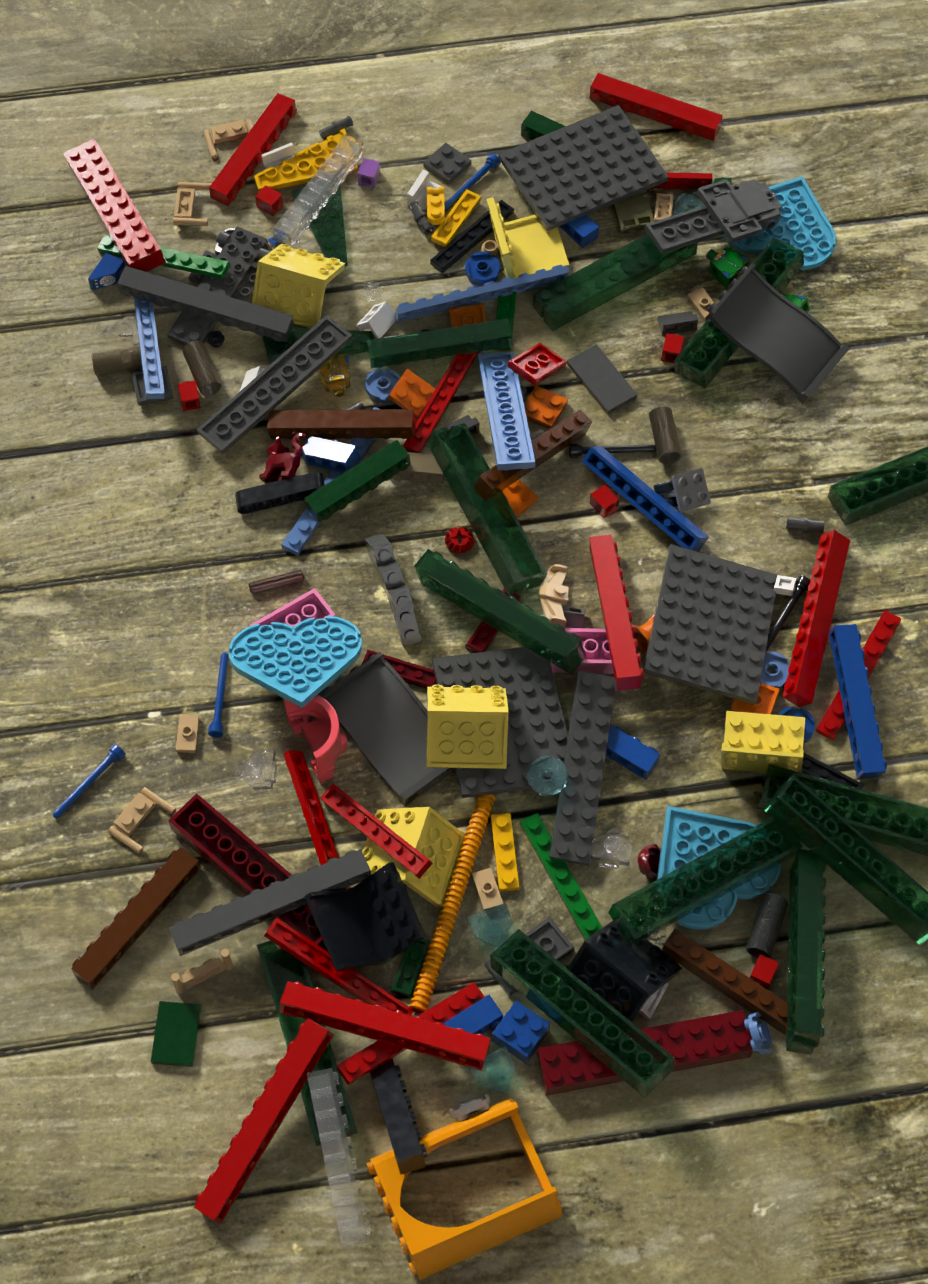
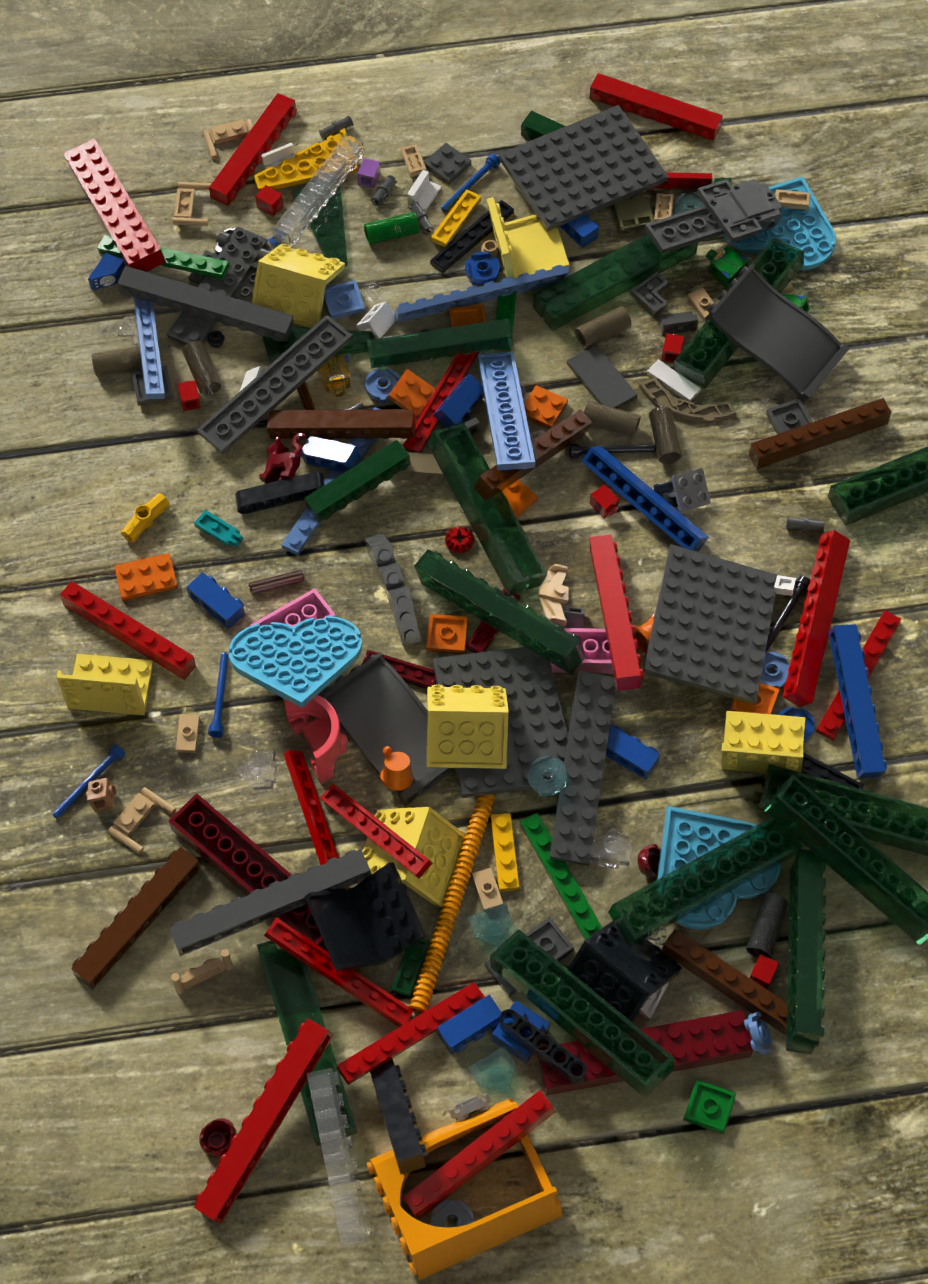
dark green tile [151,1001,201,1067] -> none
red brick [280,981,491,1070] -> none
yellow plate [427,186,445,225] -> none
red tile [507,343,567,386] -> none
none -> light yellow bracket [56,654,154,715]
none -> red brick [60,581,196,680]
none -> medium nougat brick [86,778,117,812]
none -> orange plate [114,553,178,601]
none -> yellow piece [121,493,170,542]
none -> blue brick [187,572,245,629]
none -> teal hinge [194,510,244,547]
none -> dark red hair [199,1118,237,1158]
none -> reddish brown axle [297,382,315,410]
none -> medium blue plate [324,280,365,319]
none -> green piece [364,212,419,245]
none -> dark grey pin [371,175,397,206]
none -> orange hat [380,746,414,791]
none -> tan plate [400,144,427,178]
none -> red brick [402,1090,556,1219]
none -> orange plate [426,614,468,654]
none -> medium blue plate [431,1200,474,1227]
none -> blue brick [433,374,483,430]
none -> black beam [499,1009,587,1085]
none -> dark tan piece [575,306,632,349]
none -> dark tan piece [584,401,641,437]
none -> dark grey plate [631,272,669,316]
none -> dark tan tile [639,377,737,423]
none -> white tile [647,359,701,402]
none -> green plate [683,1079,737,1135]
none -> reddish brown brick [749,398,892,469]
none -> dark grey plate [766,398,812,434]
none -> tan plate [775,189,811,210]

